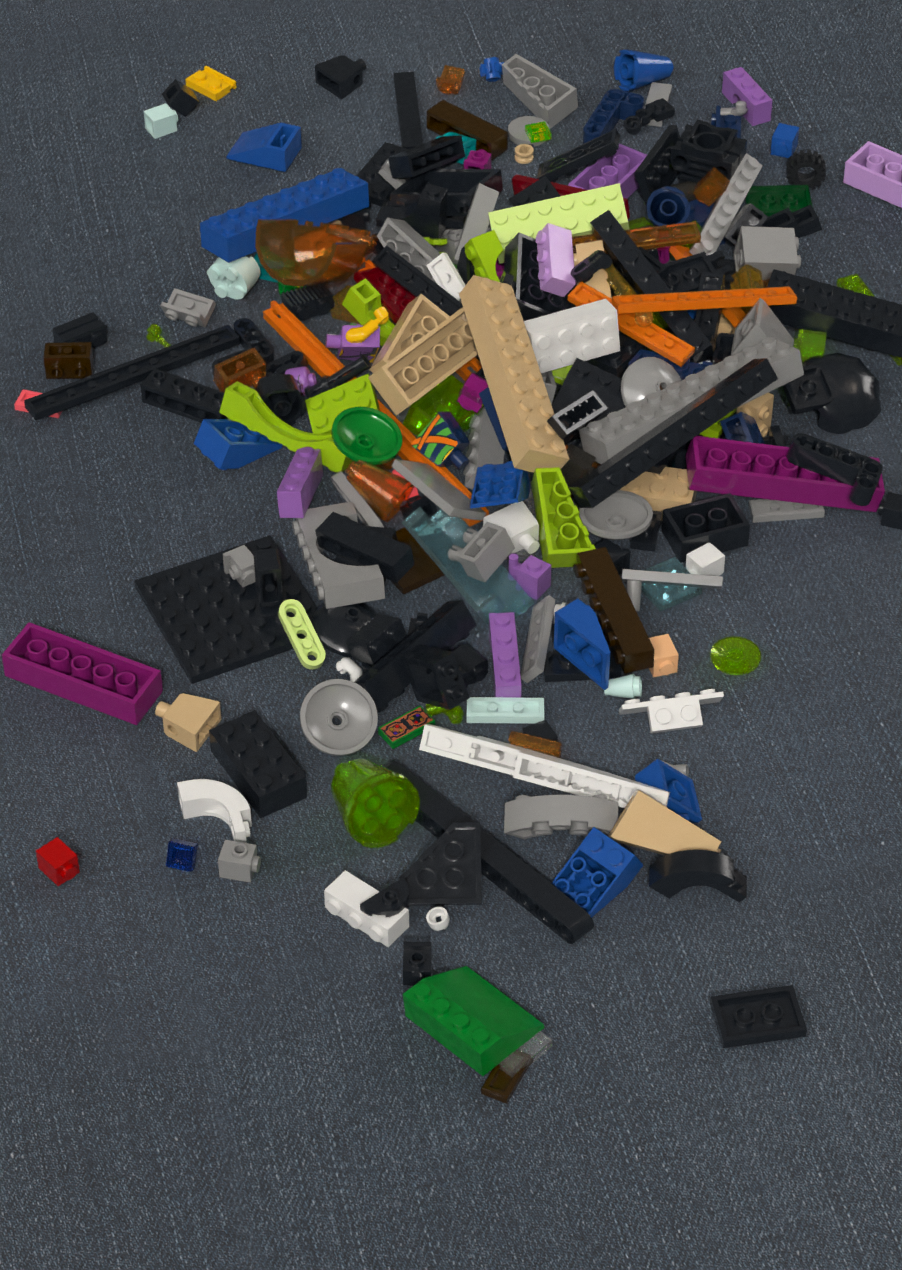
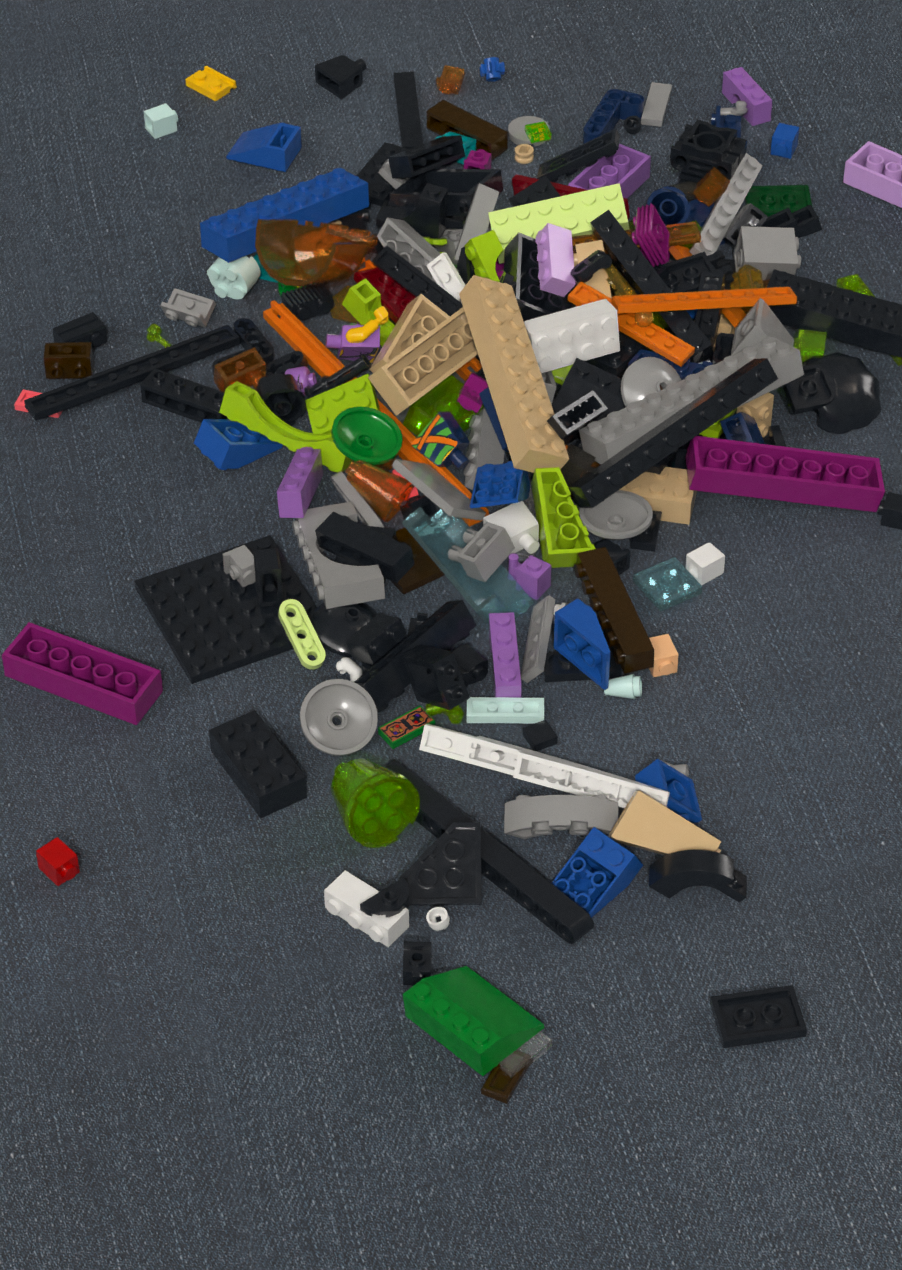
tan torso [155,693,221,752] -> none
black brick [162,79,199,117] -> none
clear blue tile [166,838,198,872] -> none
white arch [177,779,252,843] -> none
light grey brick [218,840,261,883] -> none
light grey wedge [502,54,578,129] -> none
clear orange tile [509,731,562,758] -> none
blue cone [614,49,674,91] -> none
white bracket [619,689,724,733] -> none
light grey piece [622,569,723,612] -> none
black plate [635,98,675,125] -> none
black plate [635,125,680,205] -> none
black brick [662,493,750,563] -> none
clear neon green dish [710,636,761,675] -> none
light grey tile [748,499,825,523] -> none
black tyre [786,149,826,190] -> none
black beam [786,433,883,506] -> none
none -> magenta brick [632,203,670,267]

